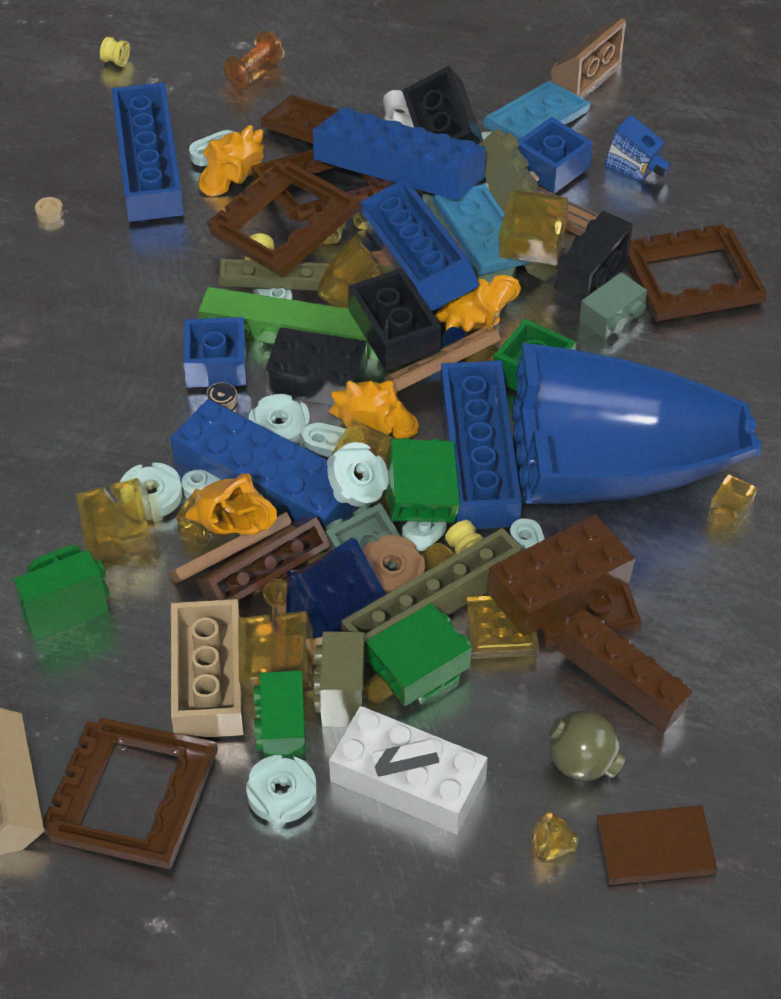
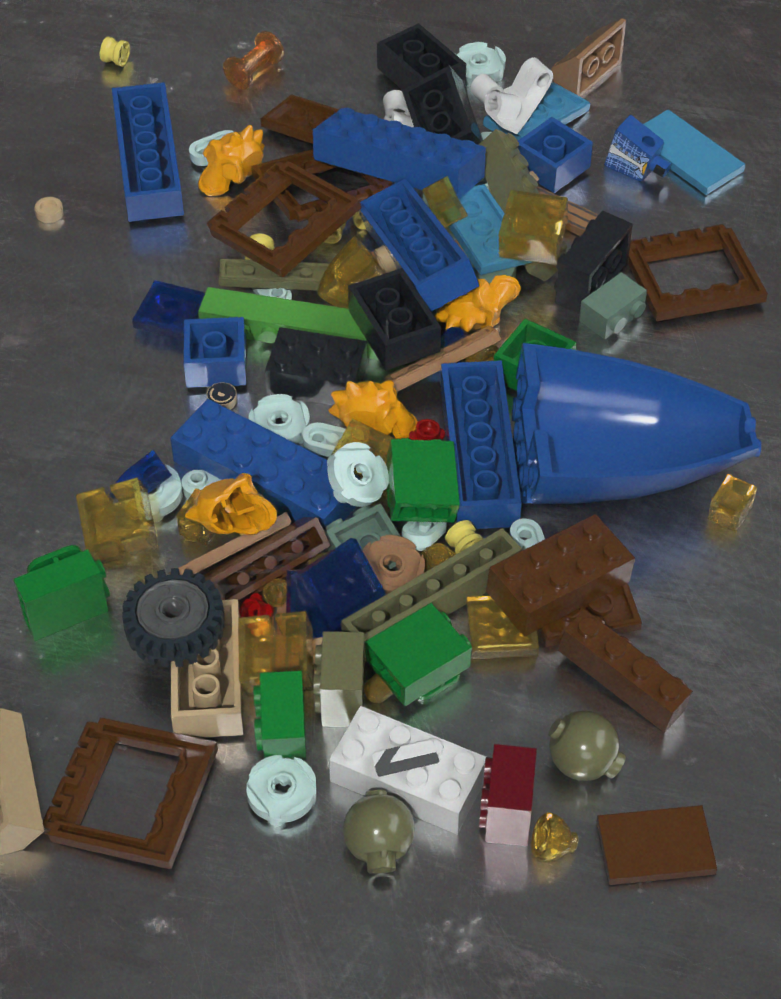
none -> clear blue plate [109,450,172,499]
none -> wheel [122,568,225,668]
none -> clear blue plate [132,280,206,340]
none -> red plate [239,593,274,633]
none -> olive brick [343,790,415,874]
none -> tan tile [374,245,397,274]
none -> black brick [377,23,466,90]
none -> red plate [409,419,445,440]
none -> clear yellow brick [422,176,468,228]
none -> light aqua plate [455,42,506,86]
none -> white panel [470,57,553,134]
none -> dark red brick [479,744,537,847]
none -> dark azure tile [644,109,745,195]

